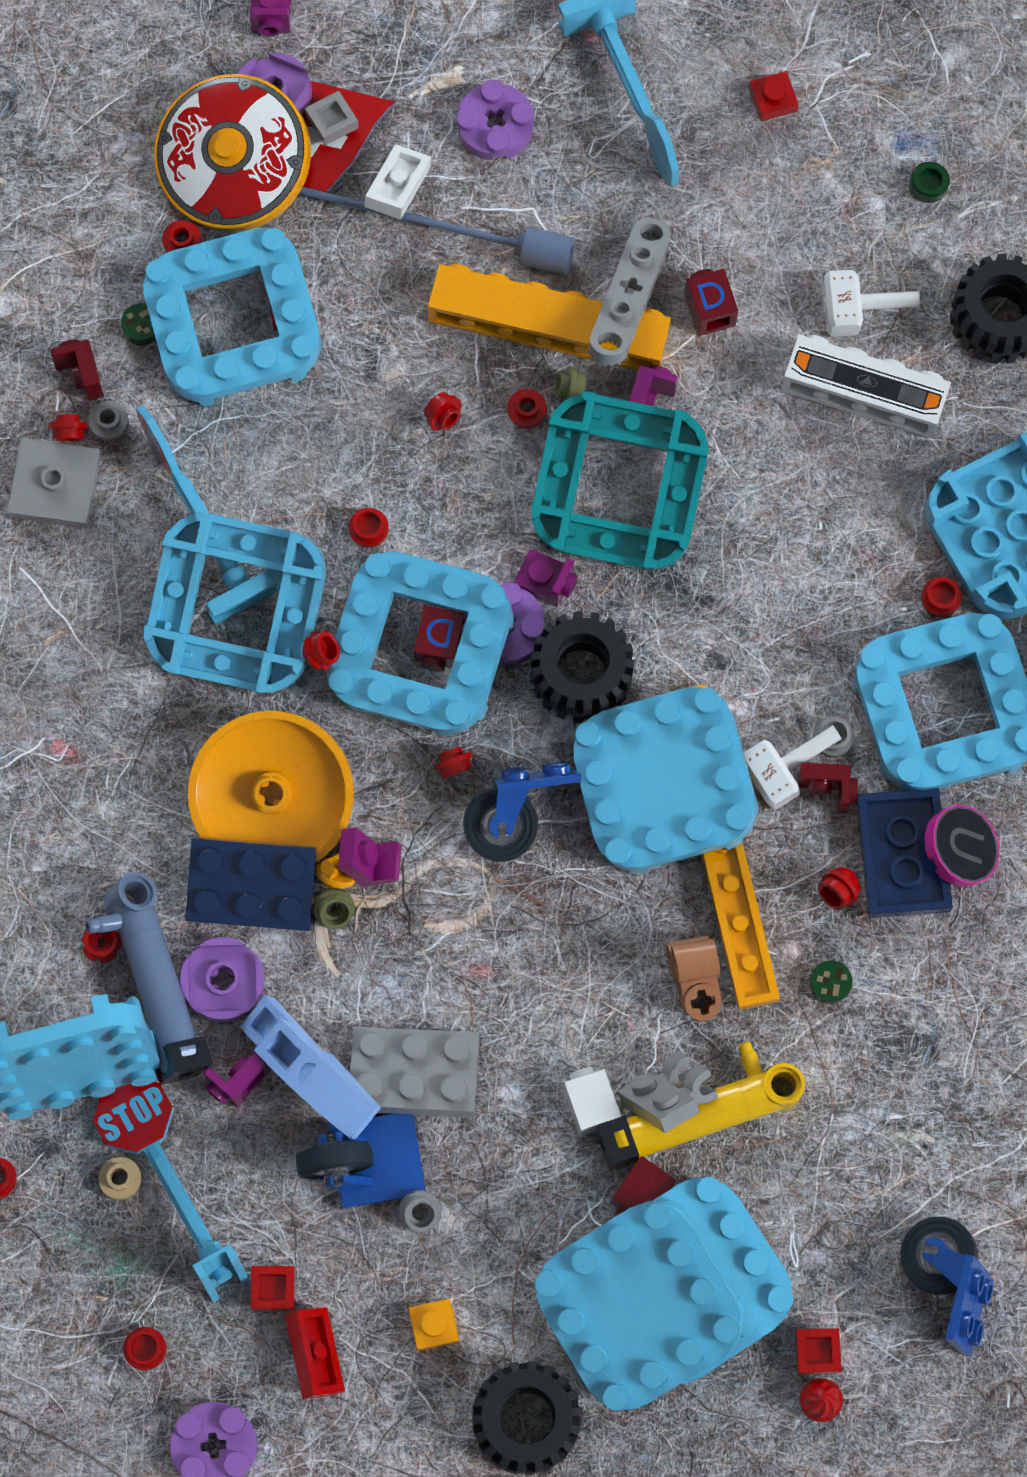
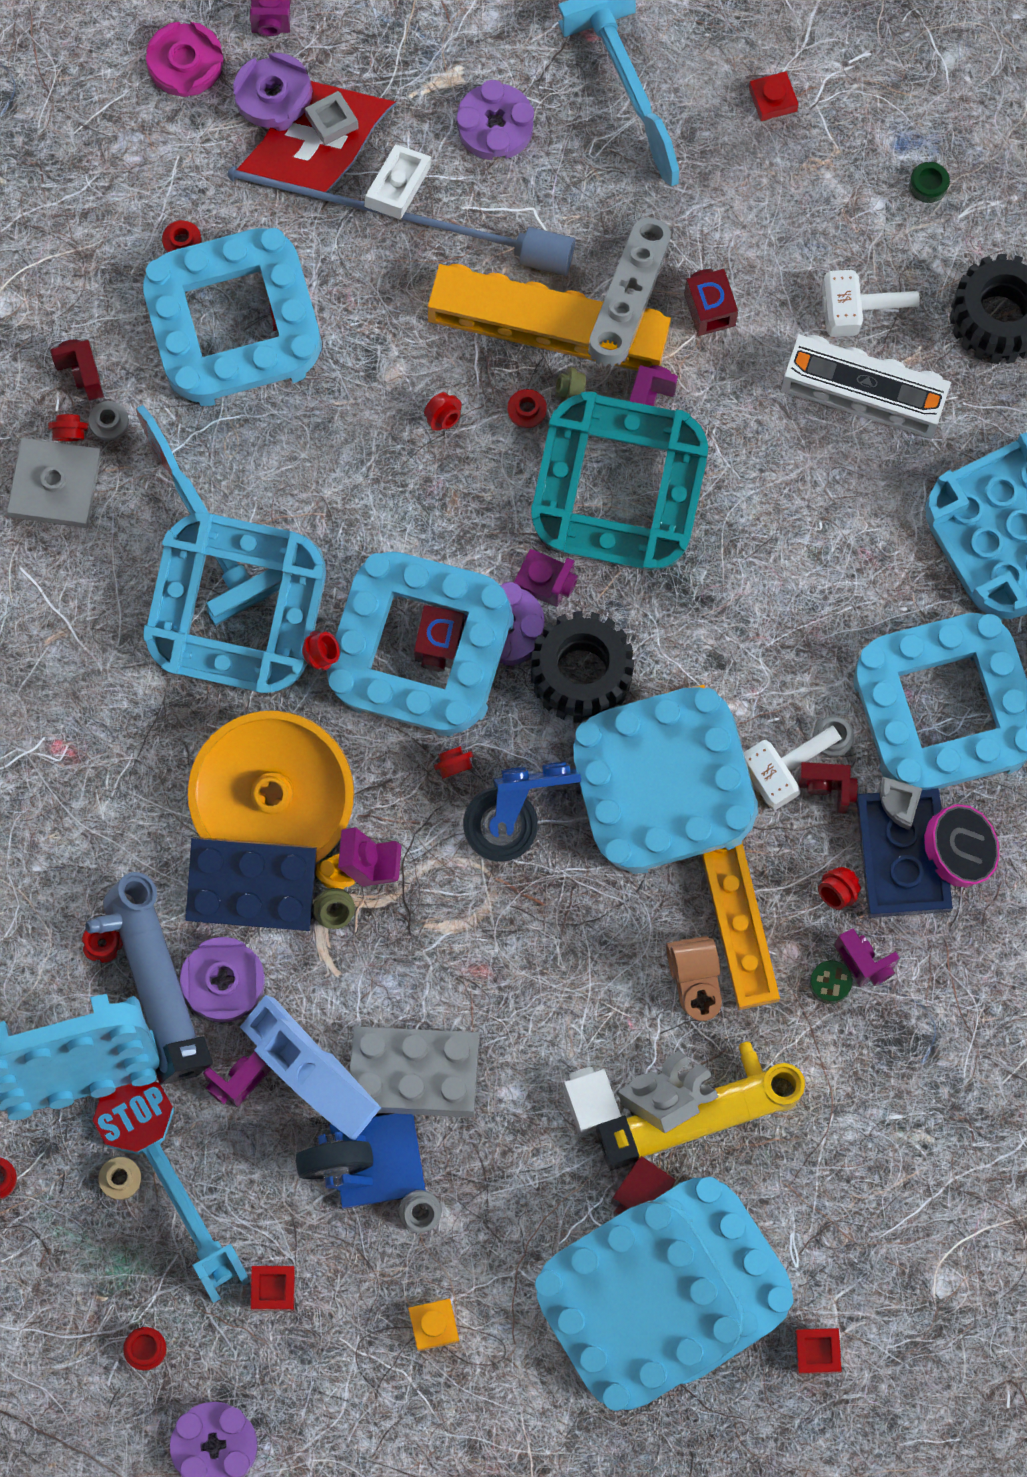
dark green tile [121,303,156,345] -> none
dish [154,74,311,232] -> none
red plate [285,1307,345,1400] -> none
red plate [349,508,389,548] -> none
black tyre [472,1361,582,1475] -> none
red plate [799,1378,843,1422] -> none
plate [900,1217,994,1357] -> none
red plate [921,577,962,617] -> none
none -> dark pink tile [146,22,224,97]
none -> magenta bracket [834,928,900,987]
none -> light grey tile [879,777,922,830]

